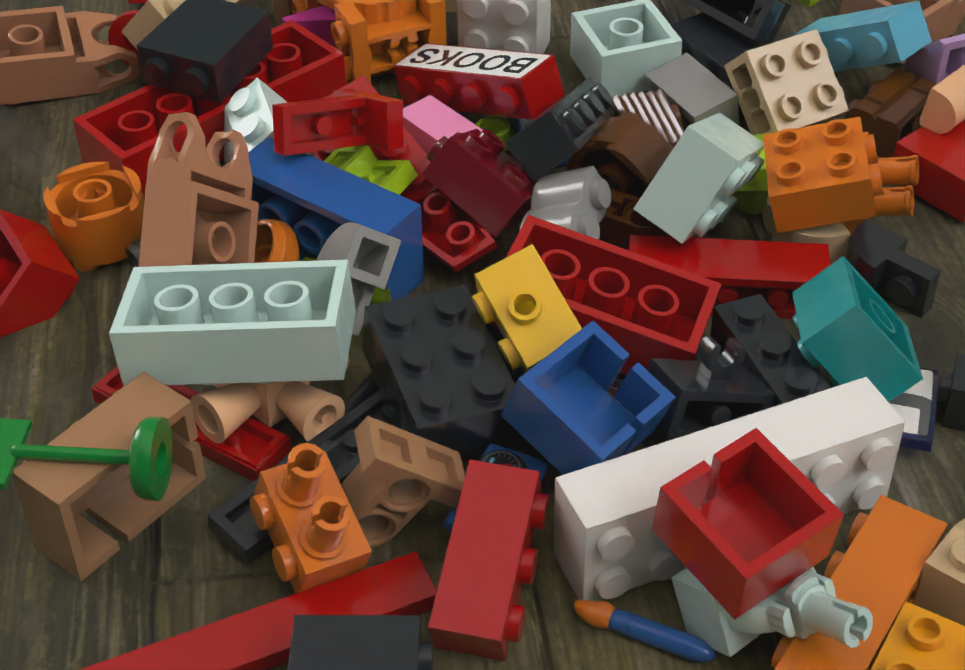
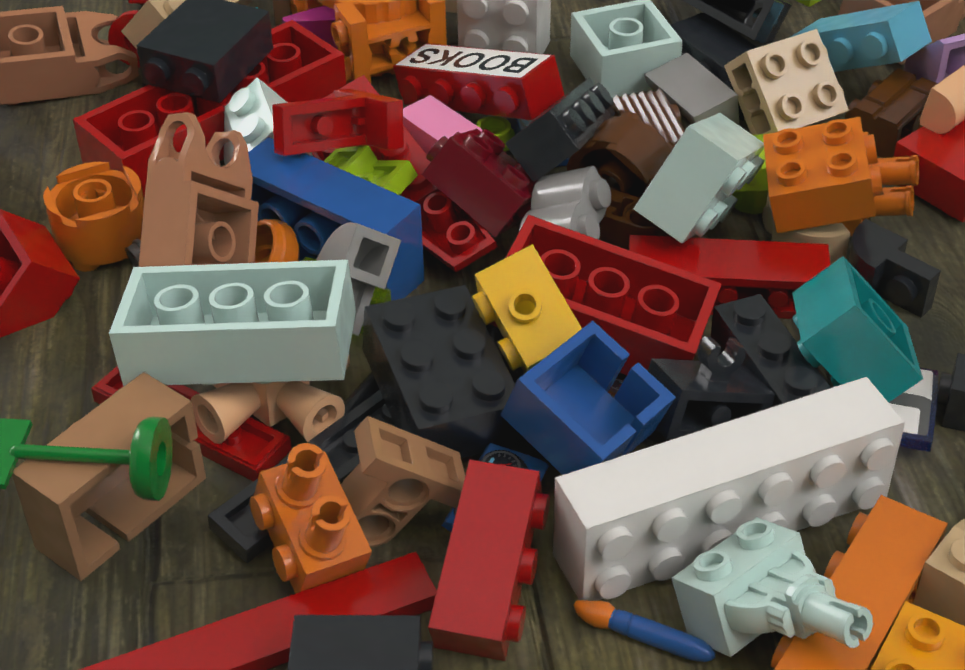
red piece [652,428,844,620] -> none

